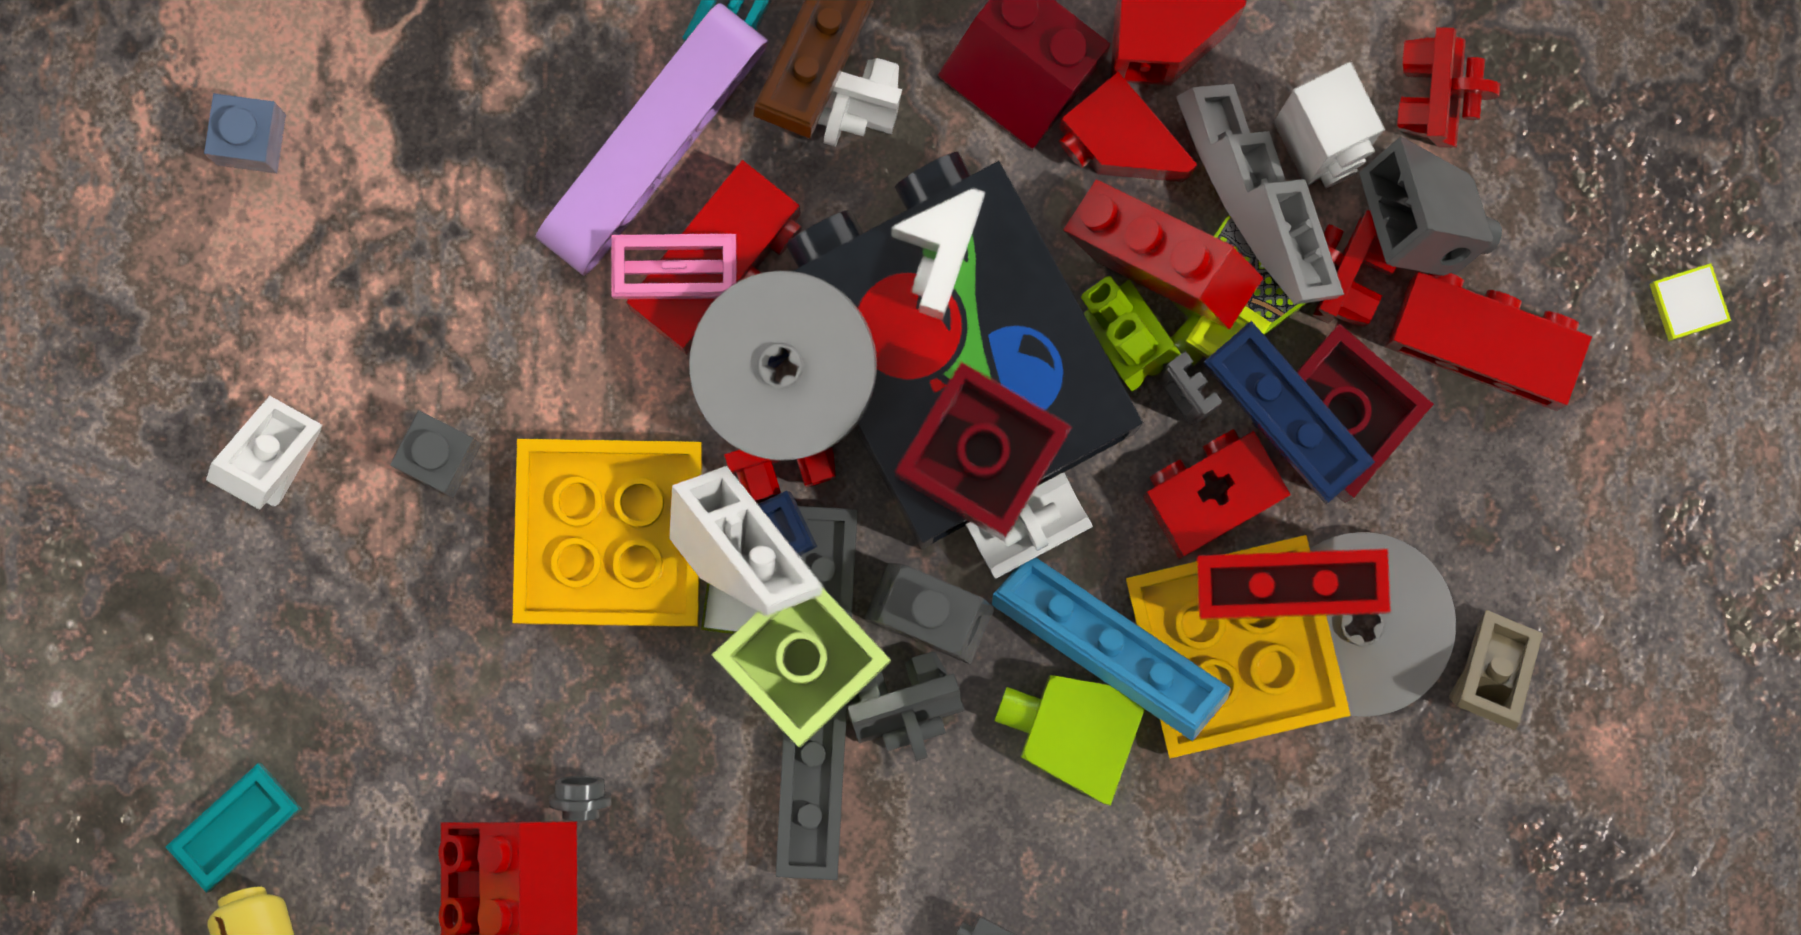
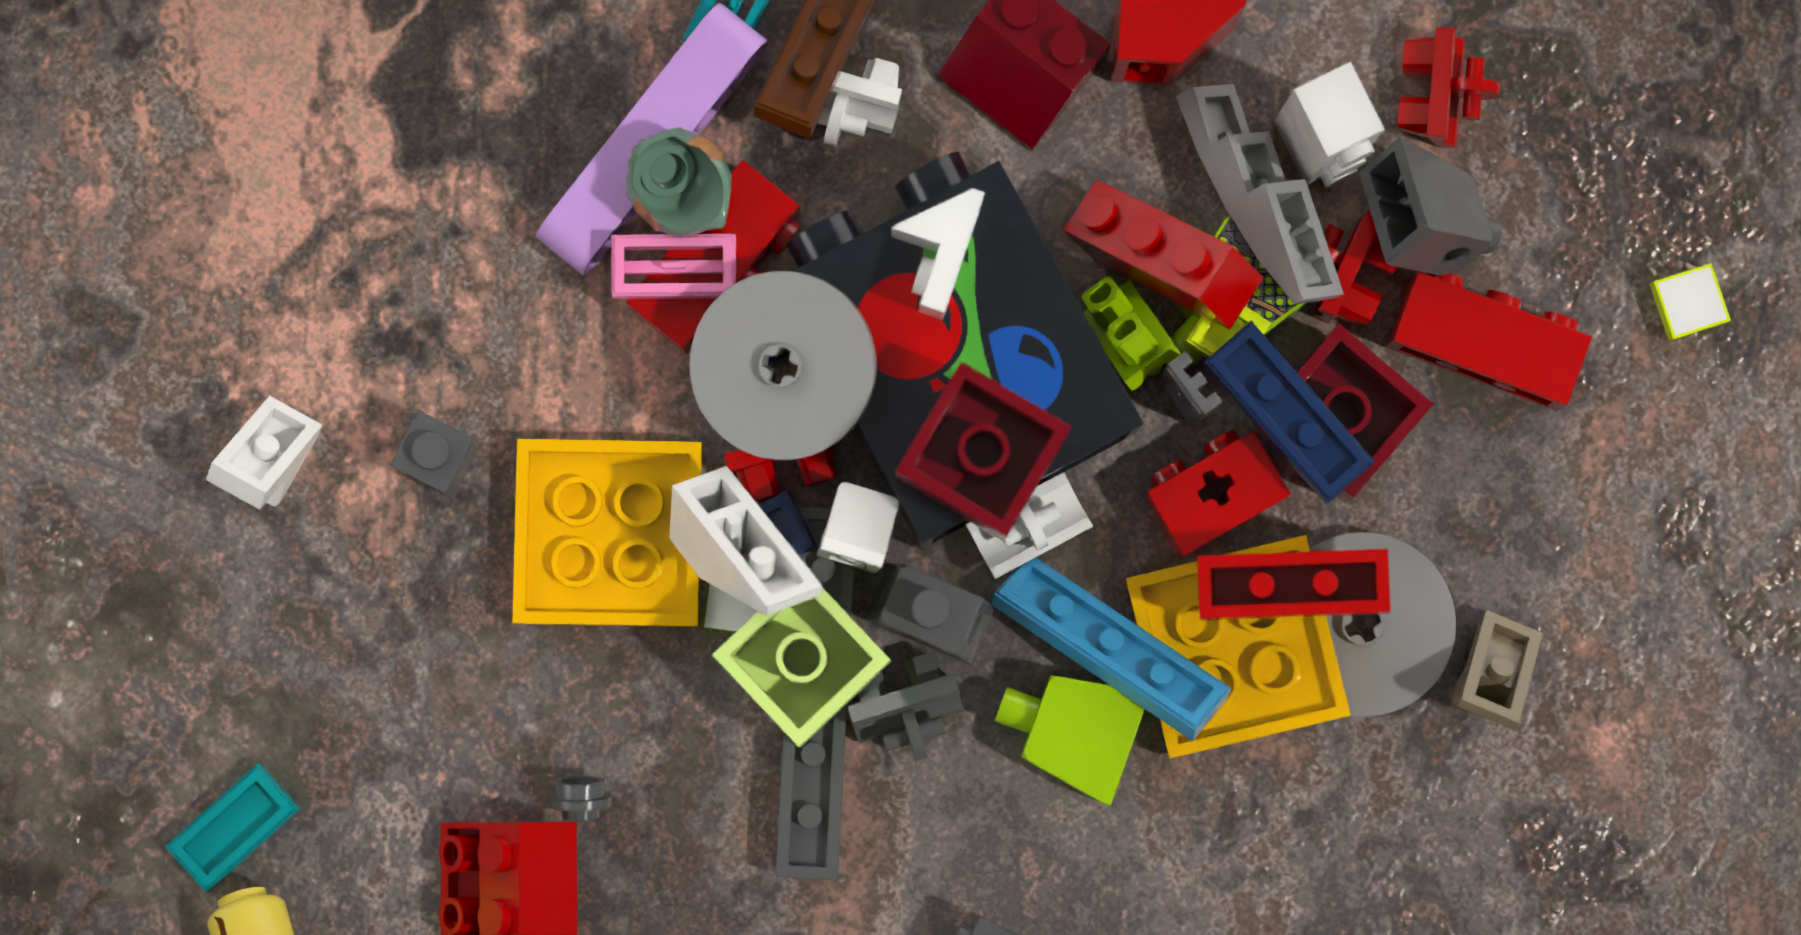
sand blue brick [204,93,286,174] -> none
red slope [1059,72,1197,182] -> none
none -> sand green hair [626,127,732,238]
none -> white slope [816,482,899,573]

